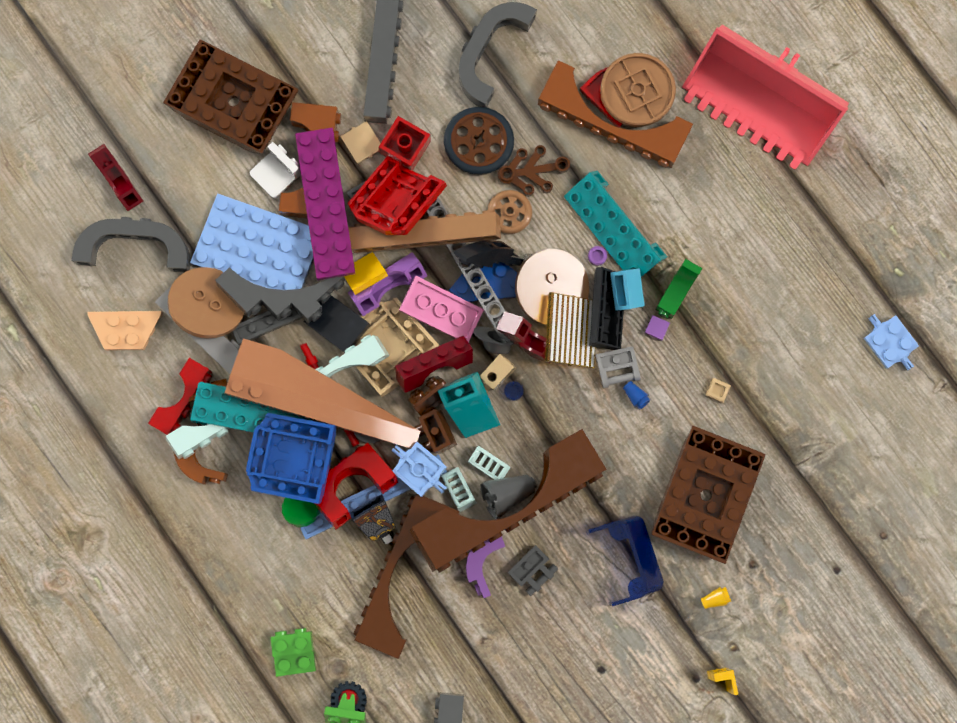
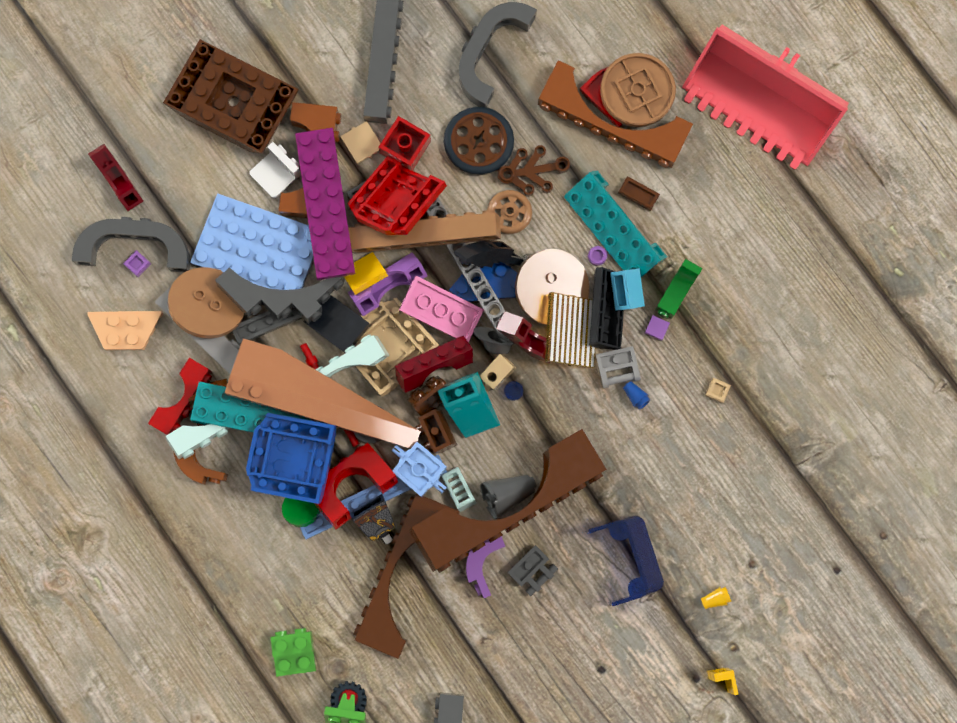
light aqua slope [468,446,511,480] -> none
reddish brown slope [651,426,766,564] -> none
light blue plate [864,314,919,371] -> none
none -> medium lavender tile [123,250,151,277]
none -> reddish brown tile [618,176,660,211]

